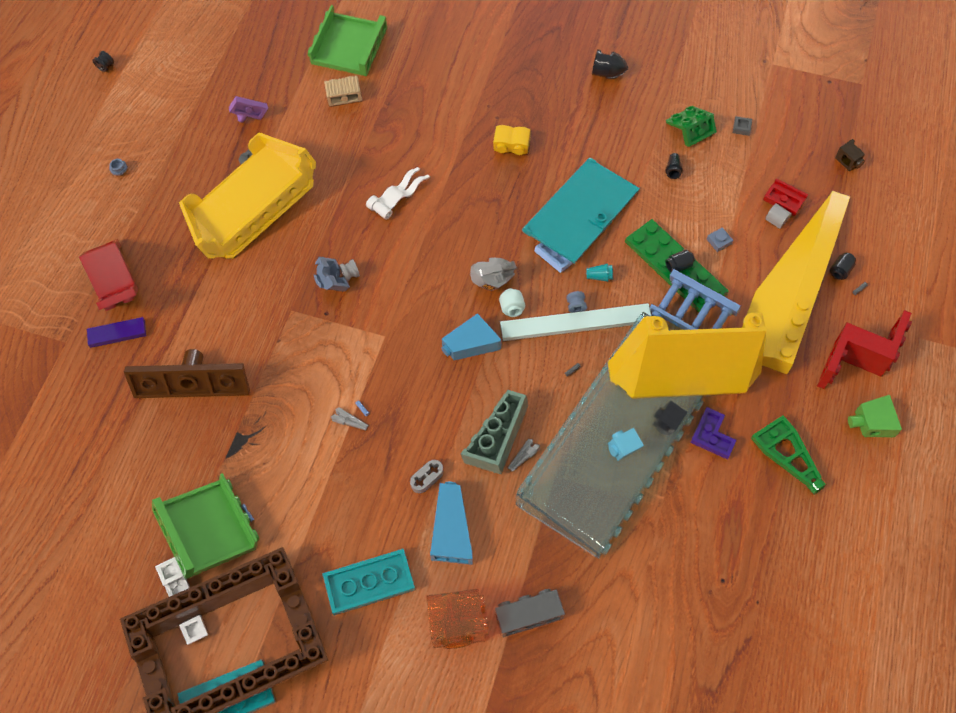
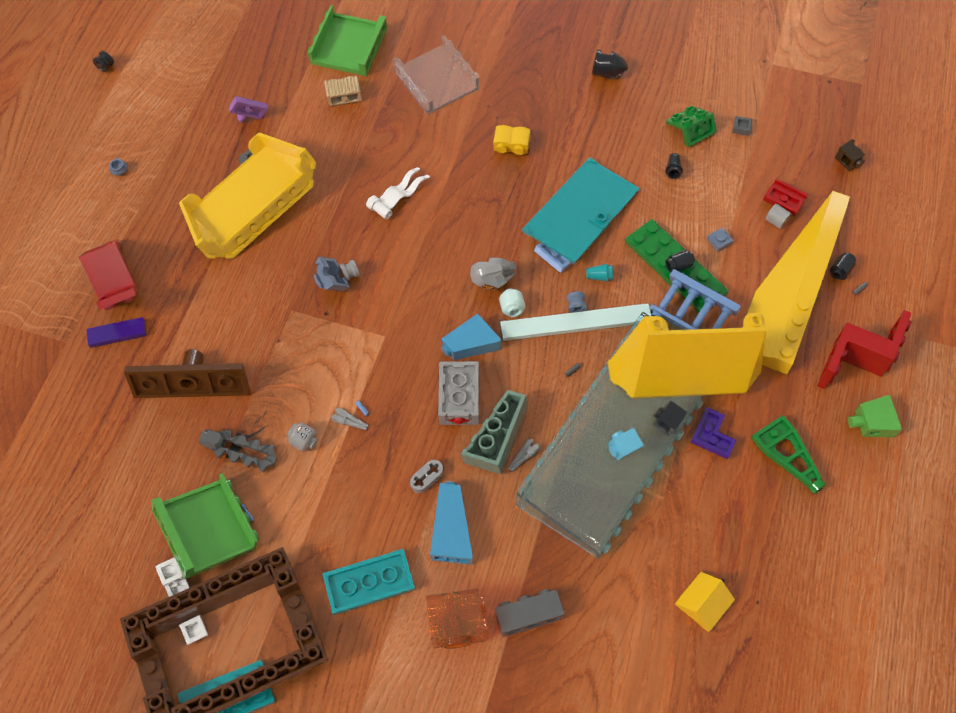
none -> dark grey sword [199,429,278,473]
none -> light grey head [287,422,318,452]
none -> clear panel [393,35,480,114]
none -> light grey piece [438,361,479,425]
none -> yellow slope [675,572,735,632]

